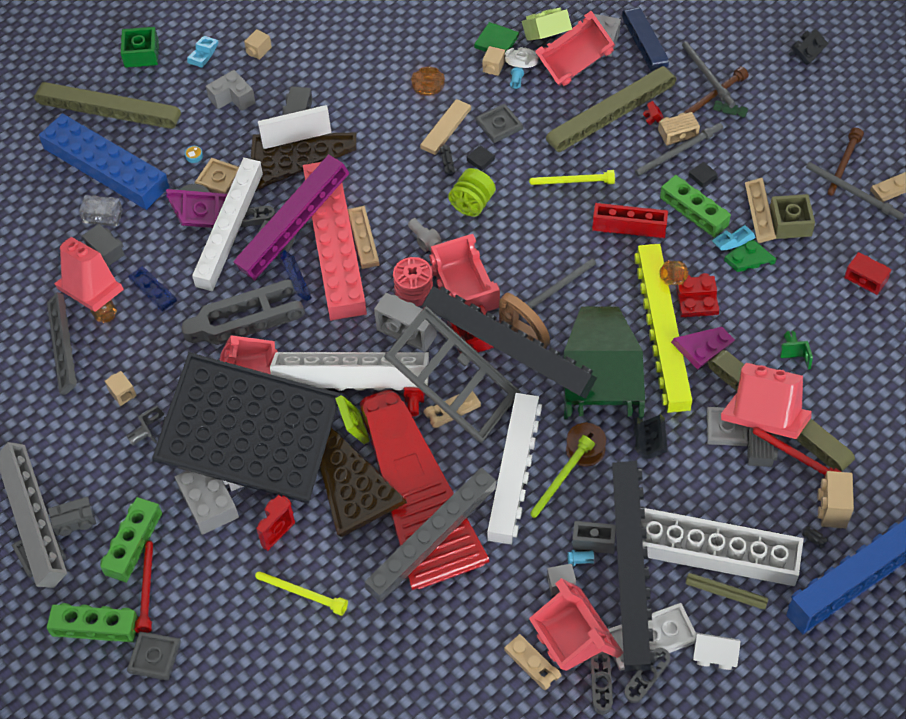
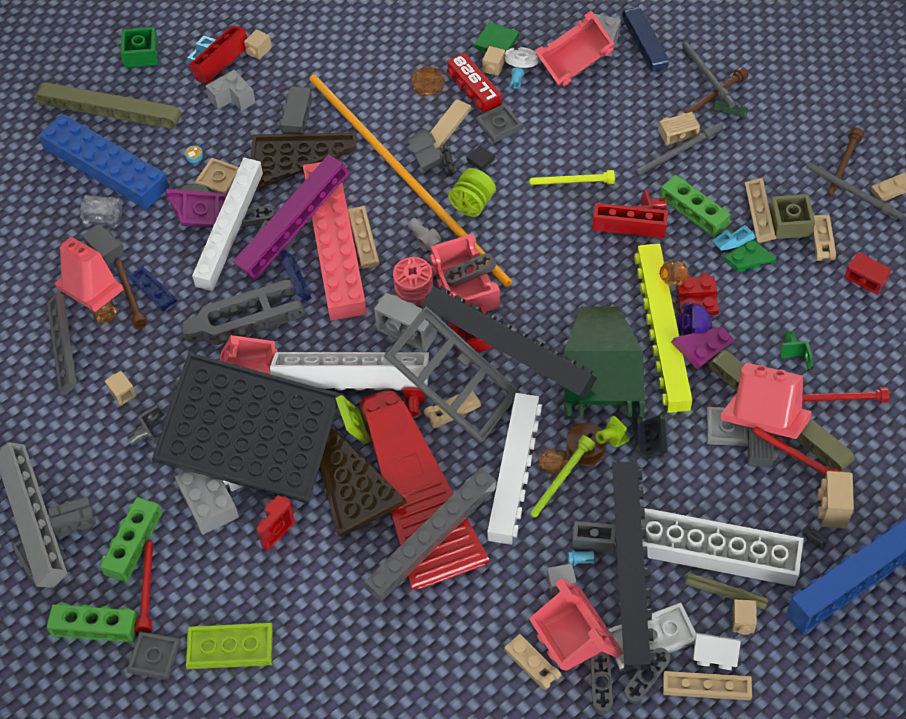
neon yellow piece [255,571,348,616] -> none
white tile [258,105,331,149] -> none
medium nougat beam [499,293,550,349] -> none
dark grey bar [519,258,596,318] -> none
yellowish green brick [522,7,572,41] -> none
olive beam [546,66,677,152] -> none
red tile [643,101,664,125] -> none
black piece [688,162,718,188] -> none
black bracket [788,28,829,66] -> none
none -> reddish brown piece [115,259,148,329]
none -> lime tile [186,623,273,669]
none -> red brick [189,25,248,83]
none -> light orange piece [309,74,512,287]
none -> dark grey brick [408,130,443,172]
none -> dark grey beam [444,253,496,287]
none -> red brick [447,53,502,113]
none -> clear orange head [539,448,569,476]
none -> lime bracket [595,416,630,448]
none -> red bracket [632,189,667,209]
none -> tan plate [663,671,752,700]
none -> dark purple cylinder [677,303,712,336]
none -> tan brick [732,600,757,635]
none -> red piece [802,387,890,403]
none -> tan plate [812,215,836,261]

